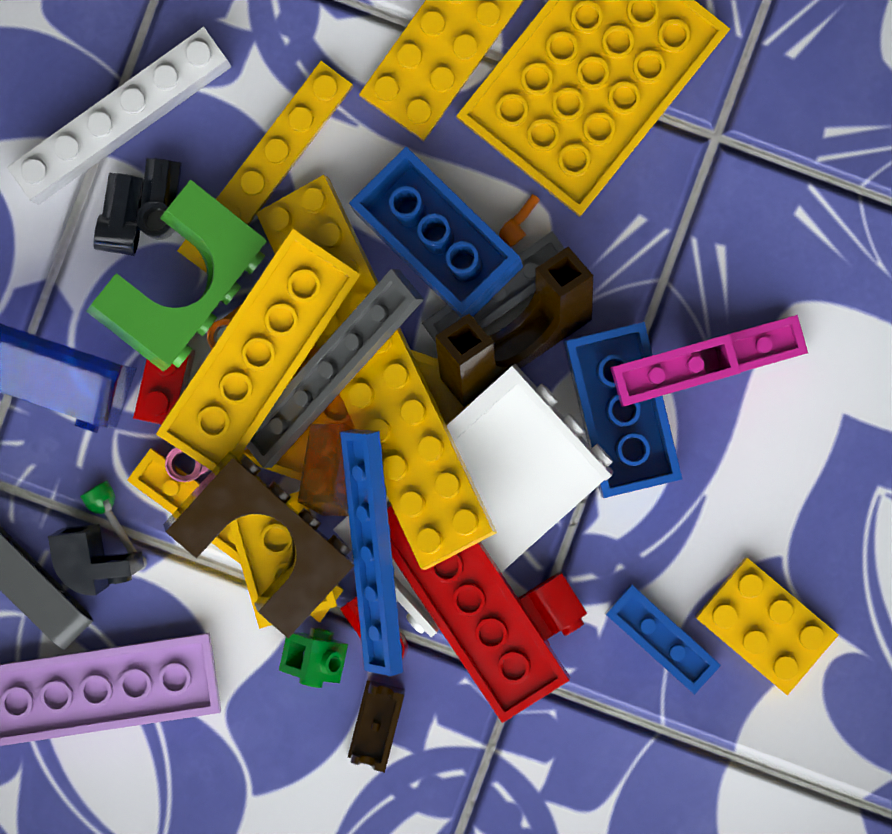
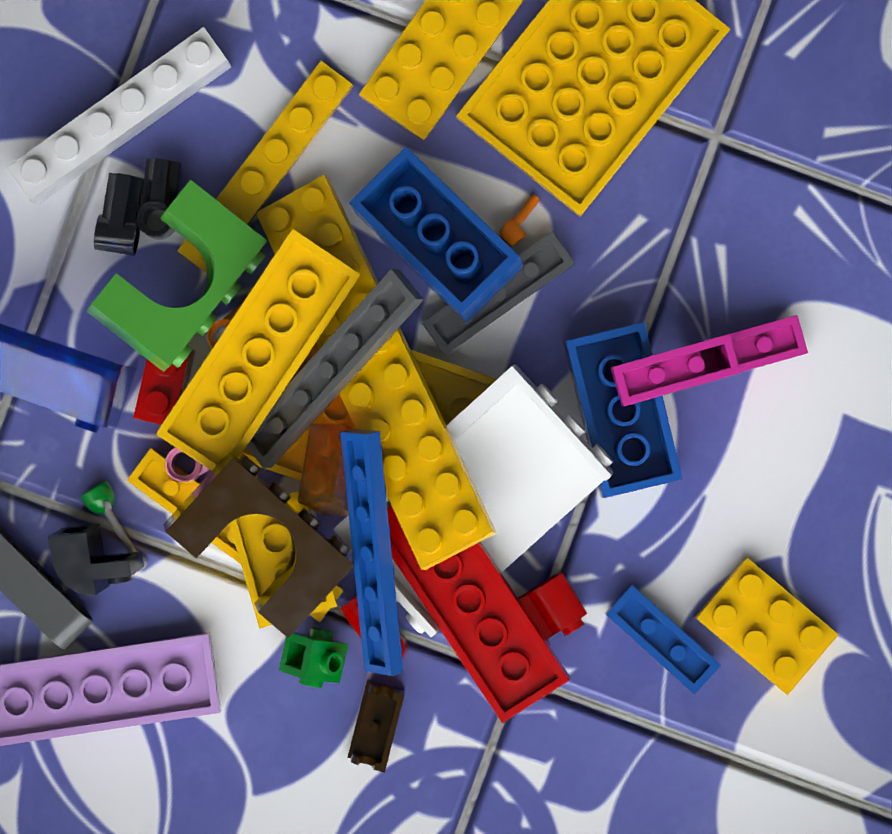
dark brown arch [435,246,593,407] -> none

